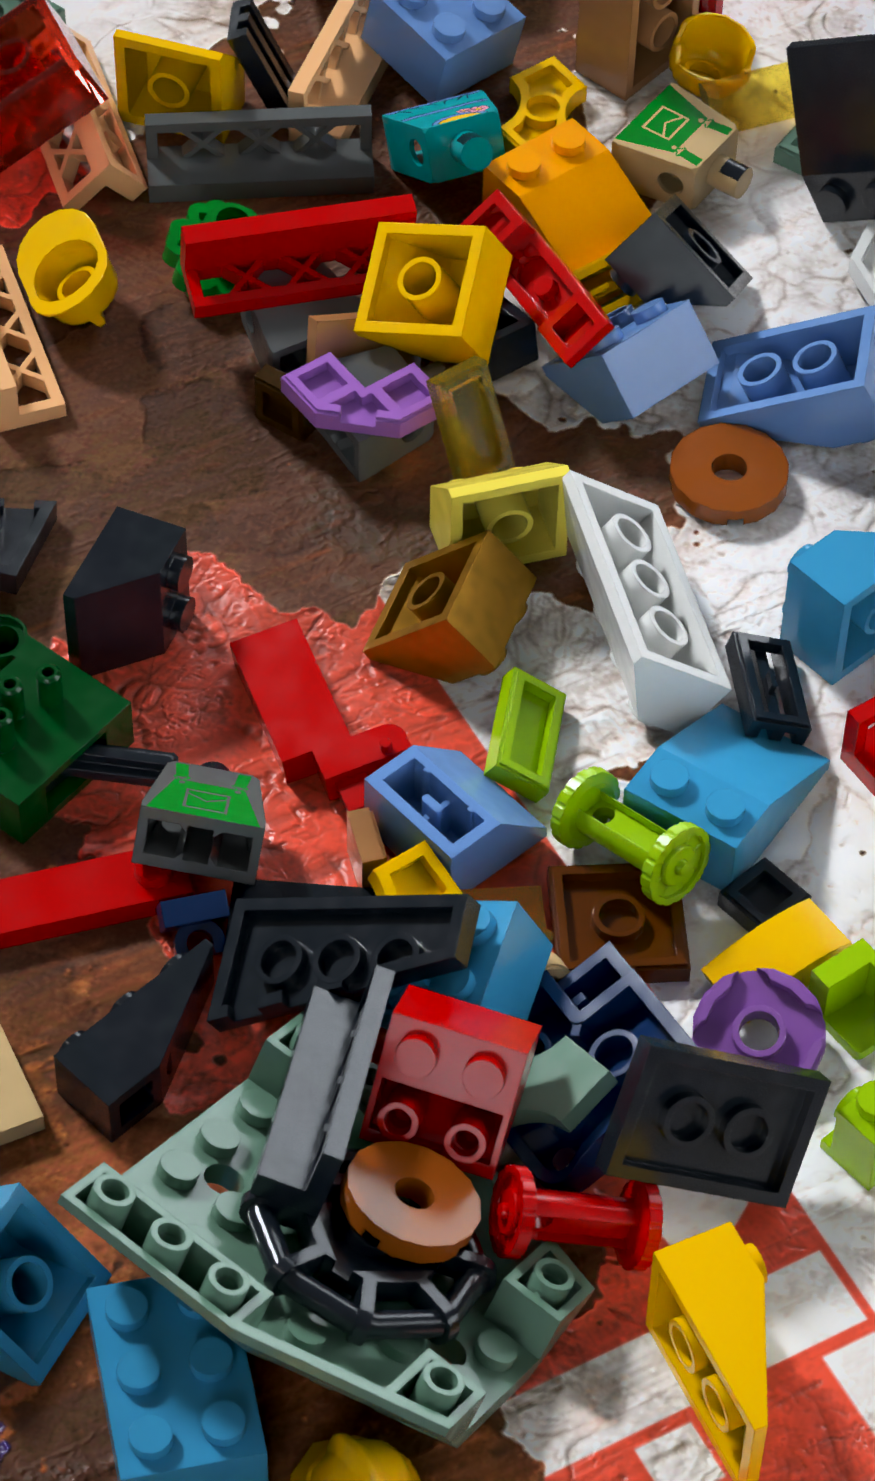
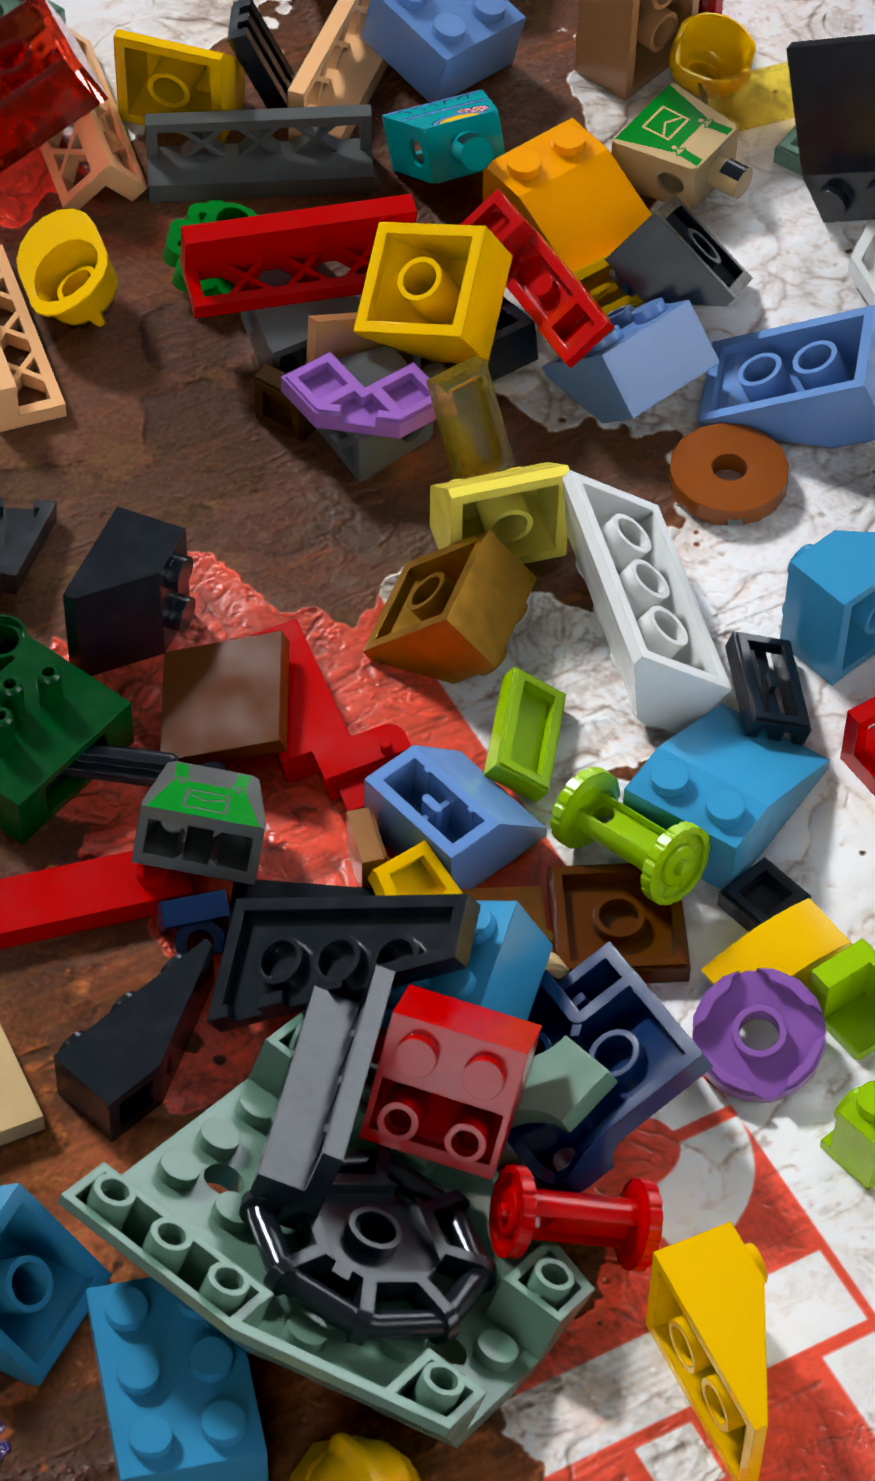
dark orange tile [340,1141,481,1264] -> none
yellow tile [501,56,587,153] -> none
black plate [595,1035,831,1208] -> none
none -> reddish brown tile [160,631,290,765]

